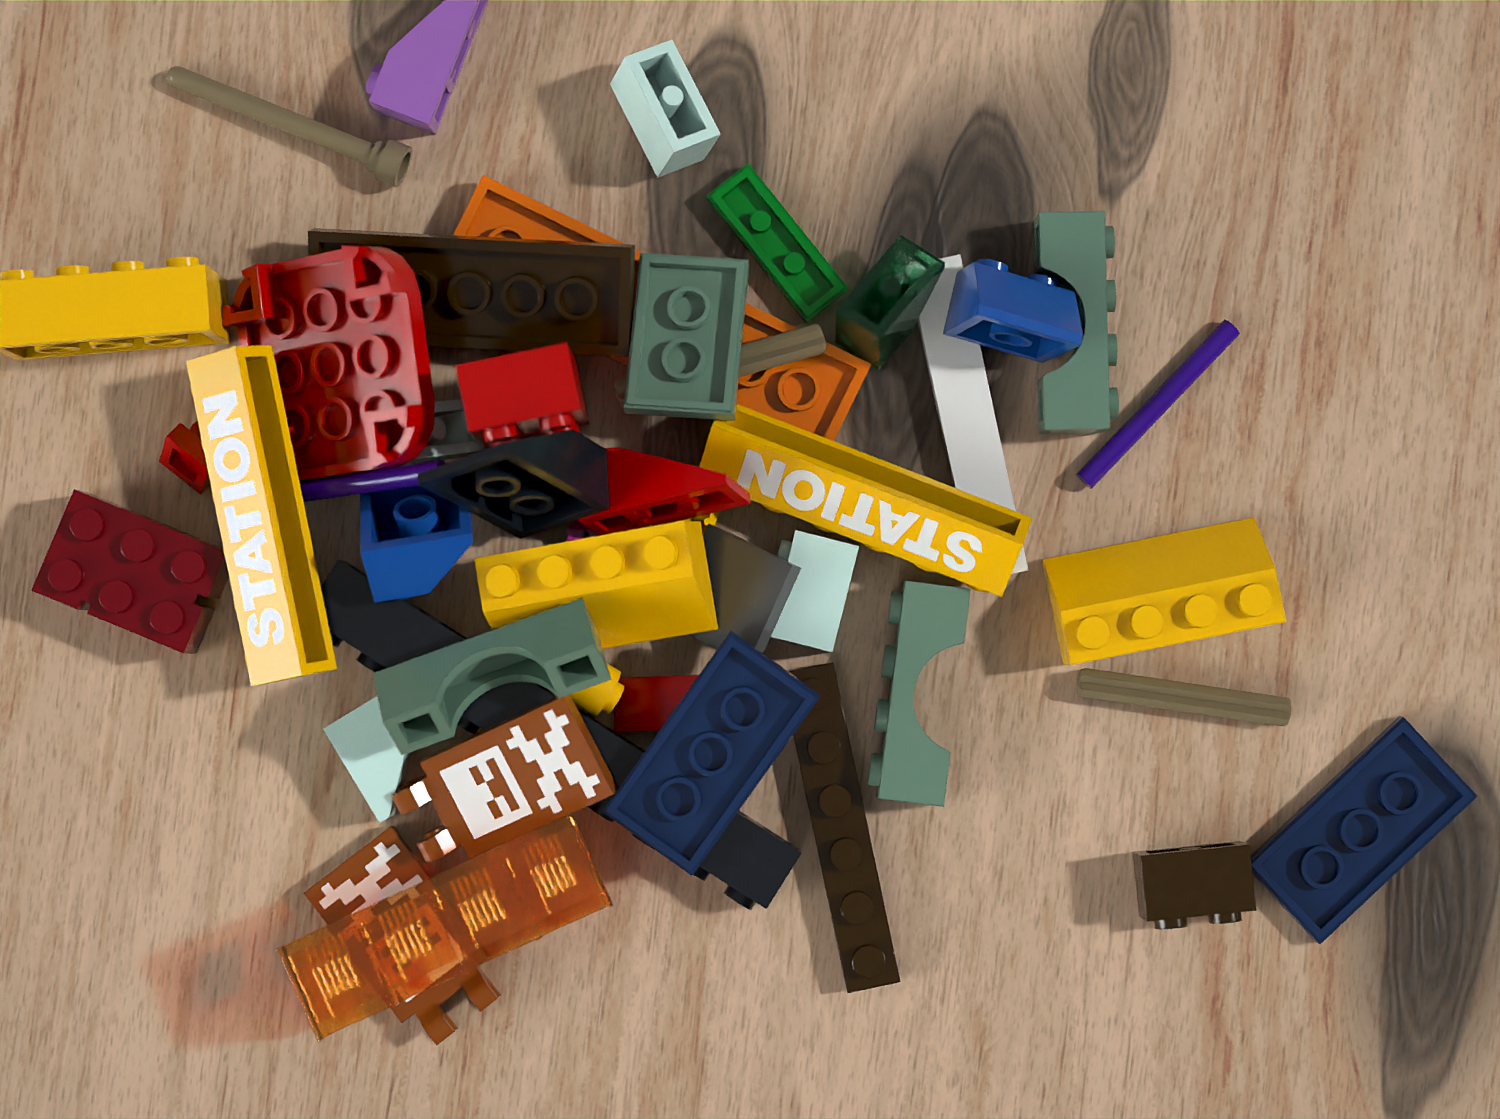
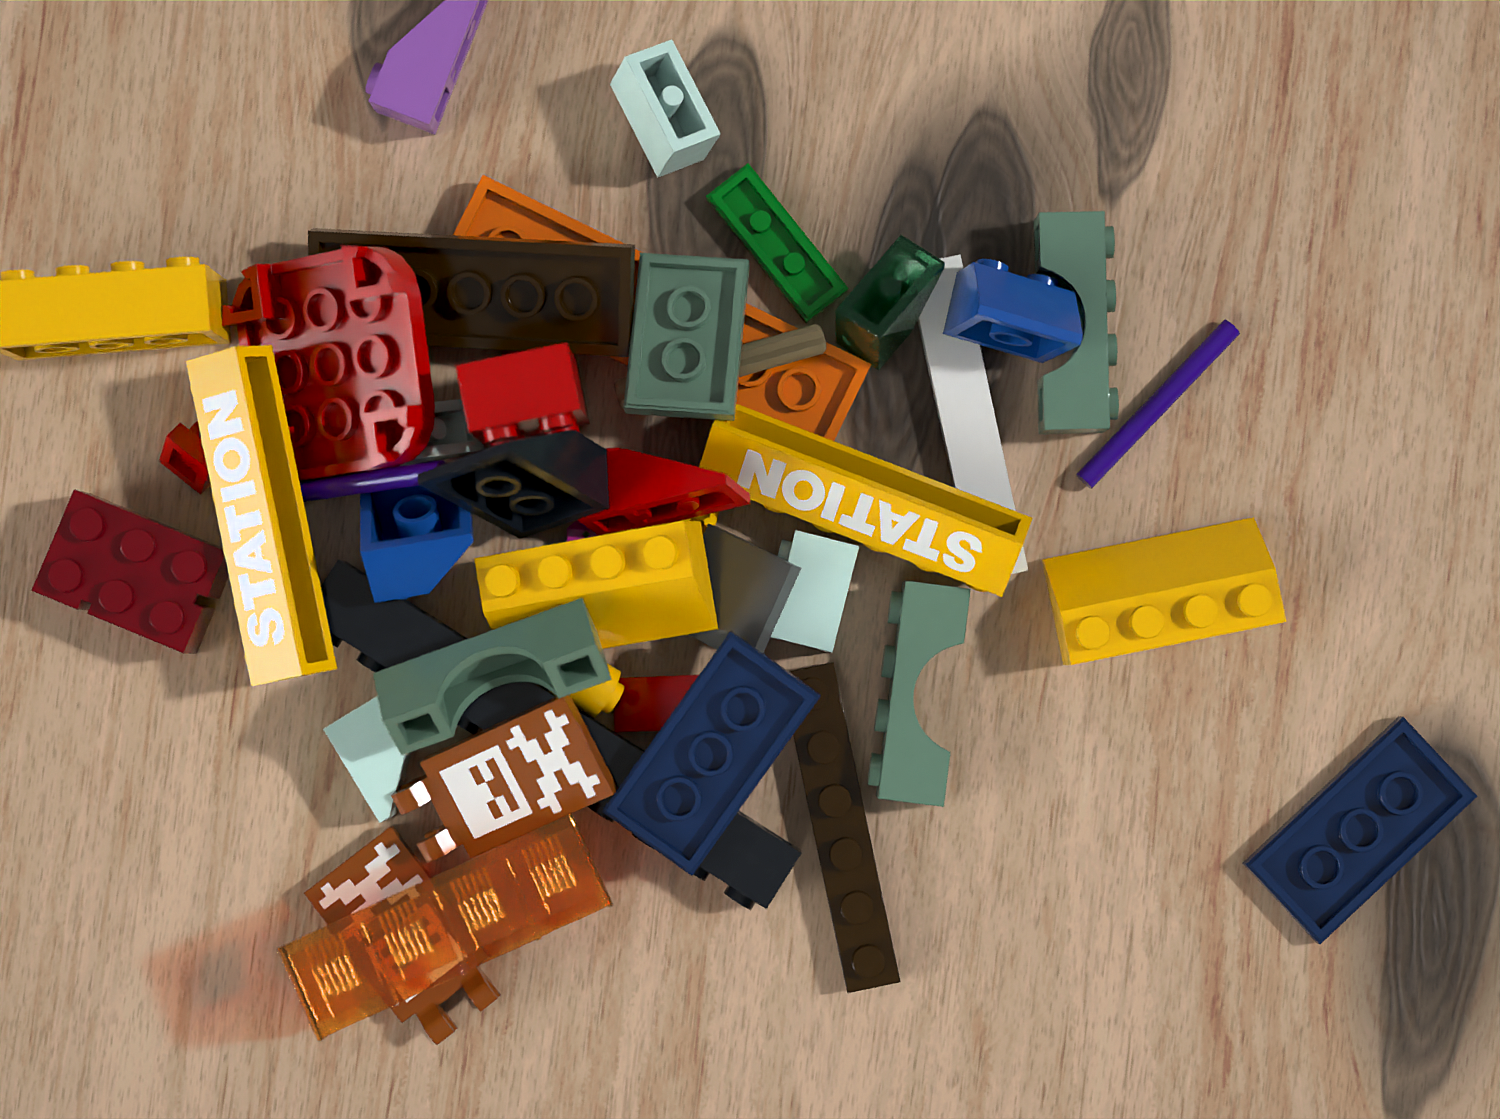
dark tan piece [166,66,413,187] -> none
dark tan axle [1076,668,1292,726] -> none
dark brown brick [1132,841,1257,929] -> none

